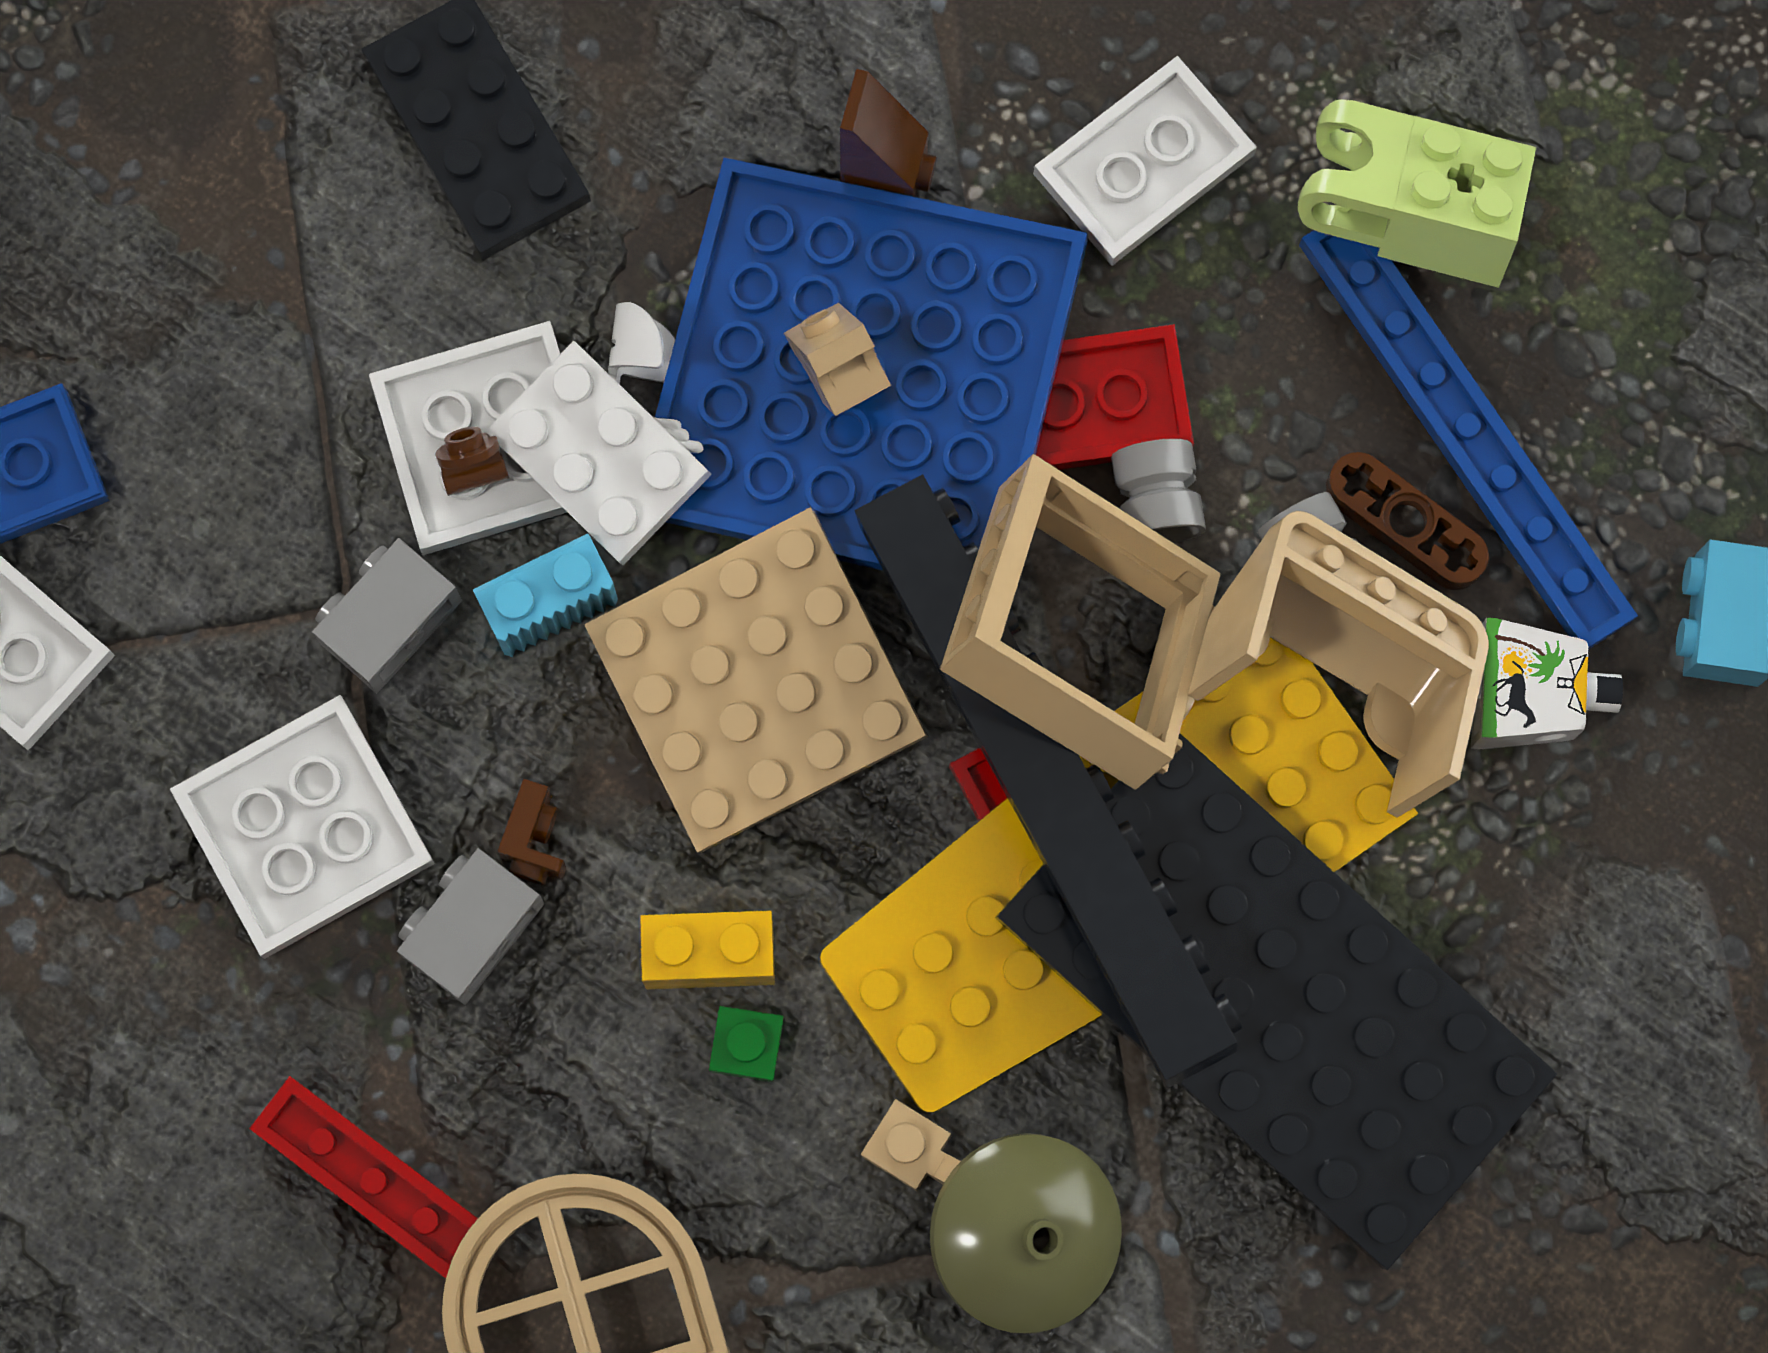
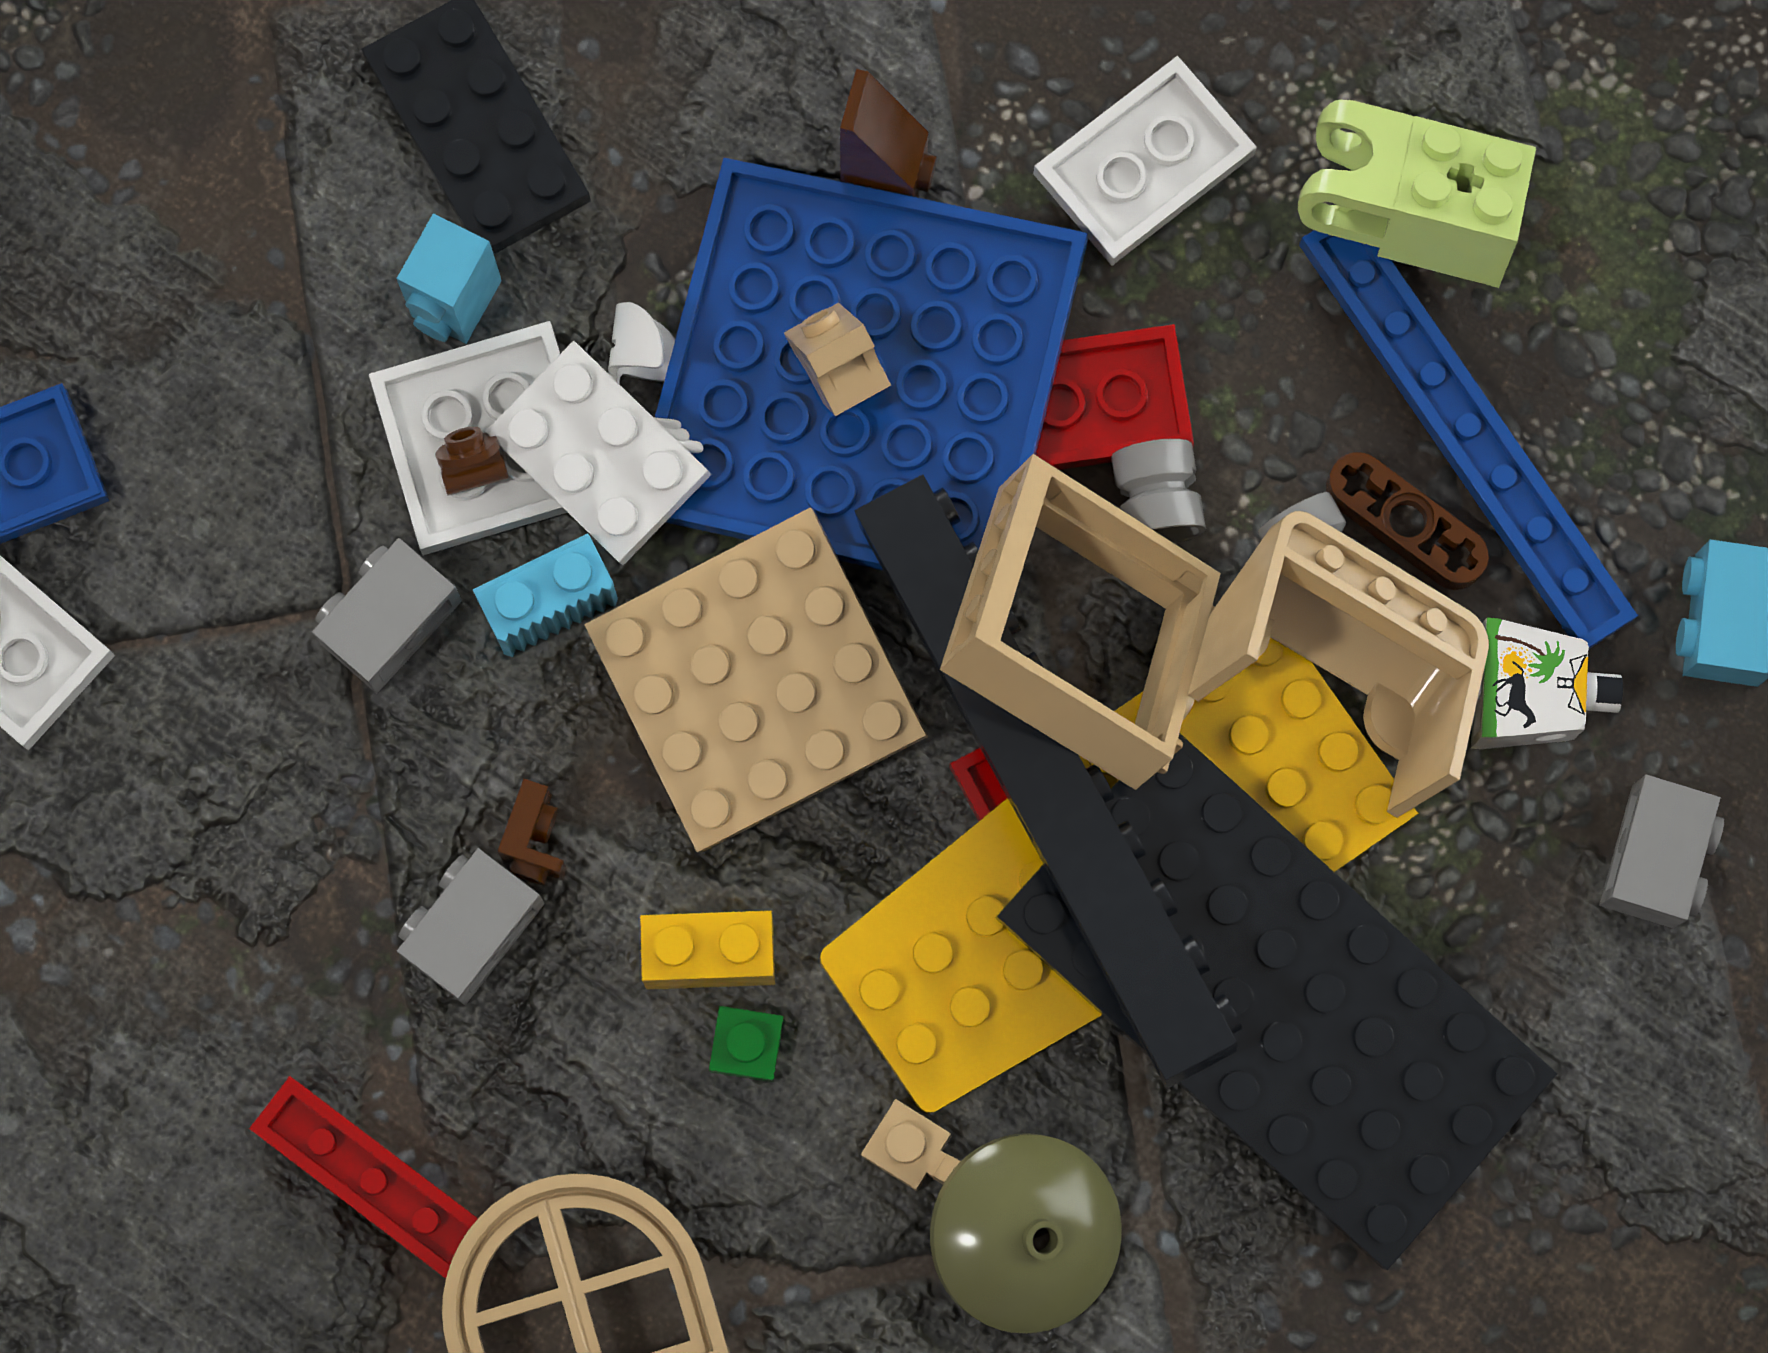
white plate [170,695,435,959] -> none
none -> medium azure brick [397,213,502,344]
none -> light grey brick [1599,775,1724,928]

